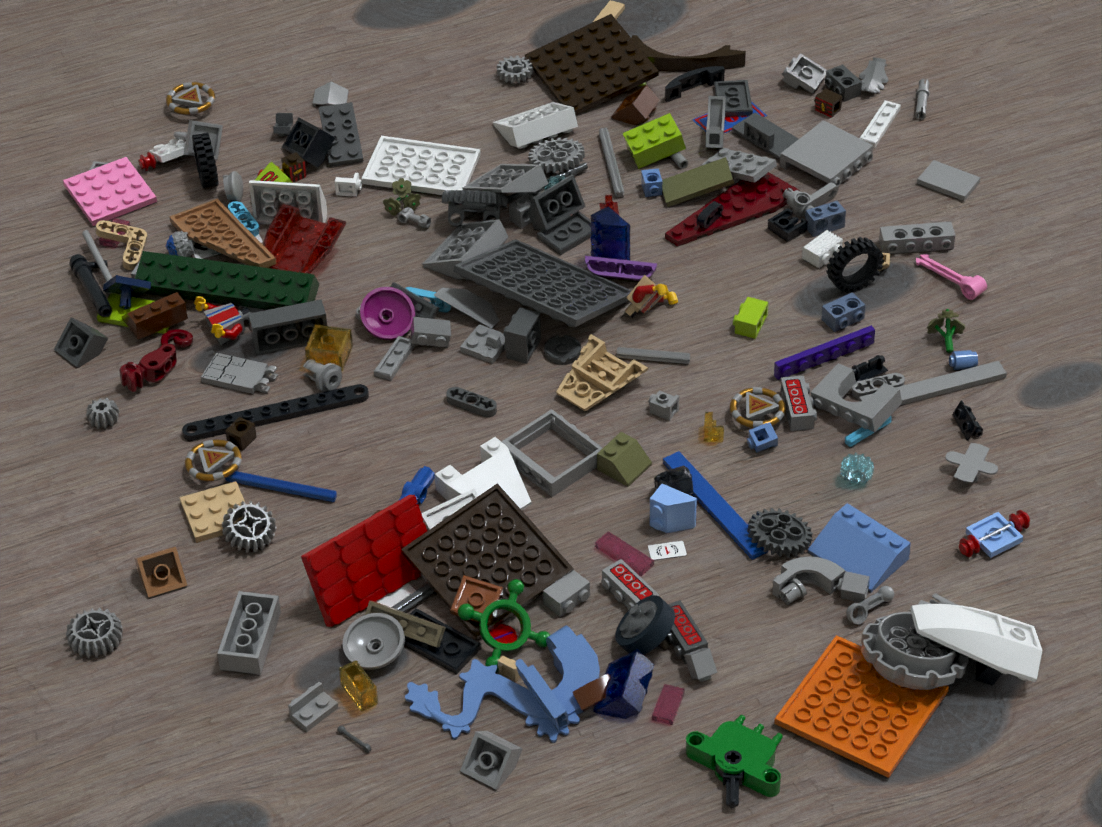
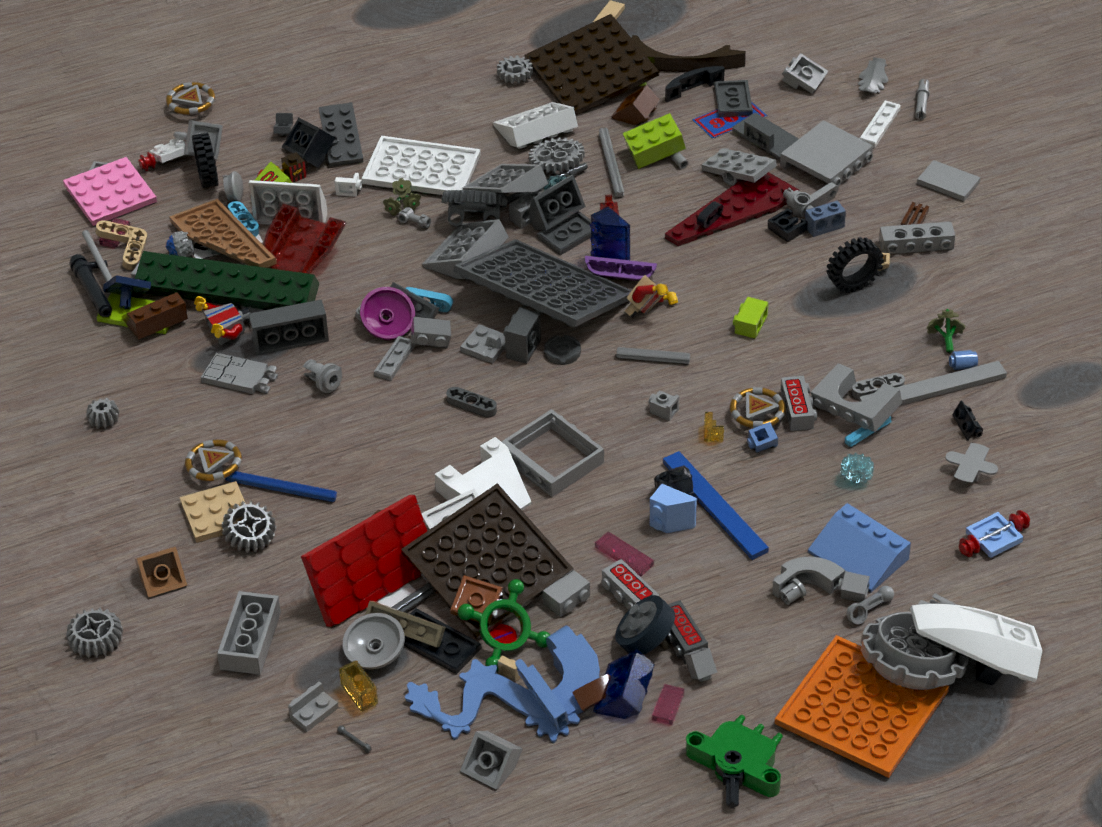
dark grey slope [54,317,108,367] -> none
dark red animal [119,329,193,392] -> none
black plate [182,384,369,441] -> none
dark brown brick [225,417,257,451] -> none
clear yellow brick [305,325,353,371] -> none
light grey slope [313,82,349,106] -> none
blue piece [398,466,435,504] -> none
light grey sticker [434,288,499,329] -> none
tan wedge [556,334,648,411] -> none
olive slope [597,432,652,487] -> none
medium blue brick [641,168,662,197] -> none
white sticker [648,541,687,560] -> none
olive tile [662,157,734,207] -> none
light grey arch [706,96,726,148] -> none
dark grey gear [747,508,813,557] -> none
dark purple plate [774,325,875,380] -> none
white brick [802,230,843,269] -> none
dark brown brick [814,88,842,118] -> none
sand blue brick [821,293,865,332] -> none
dark grey brick [825,64,862,102] -> none
black hinge [852,355,888,382] -> none
bright pink piece [916,254,987,300] -> none
none -> reddish brown tile [901,202,929,225]

